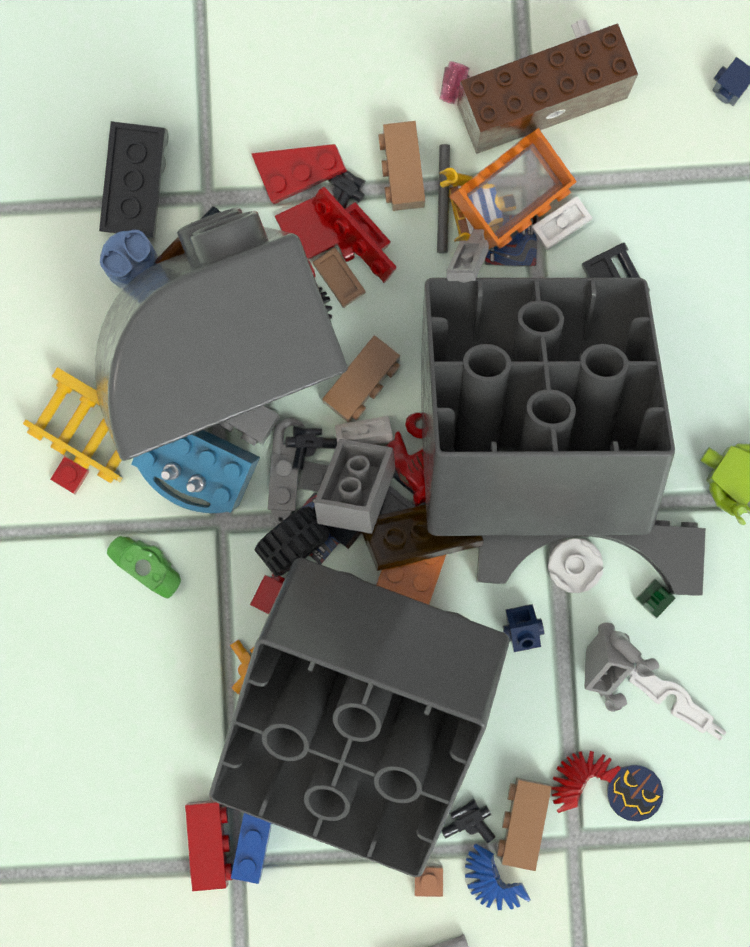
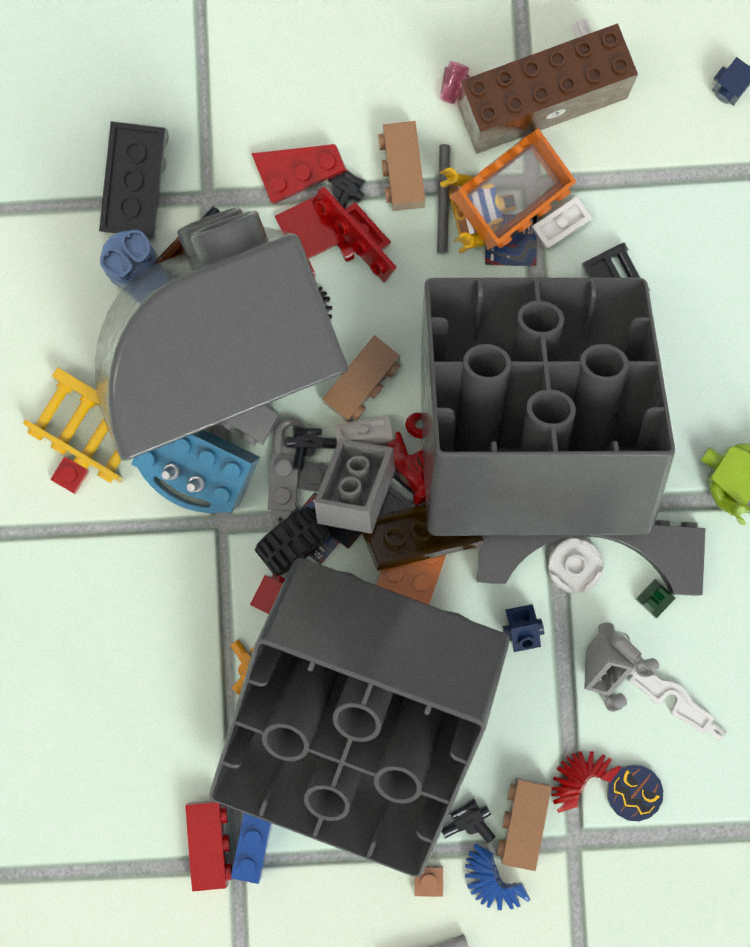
bright green piece [107,536,181,599] -> none
medium nougat tile [312,247,366,308] -> none
light grey hinge [446,229,489,283] -> none

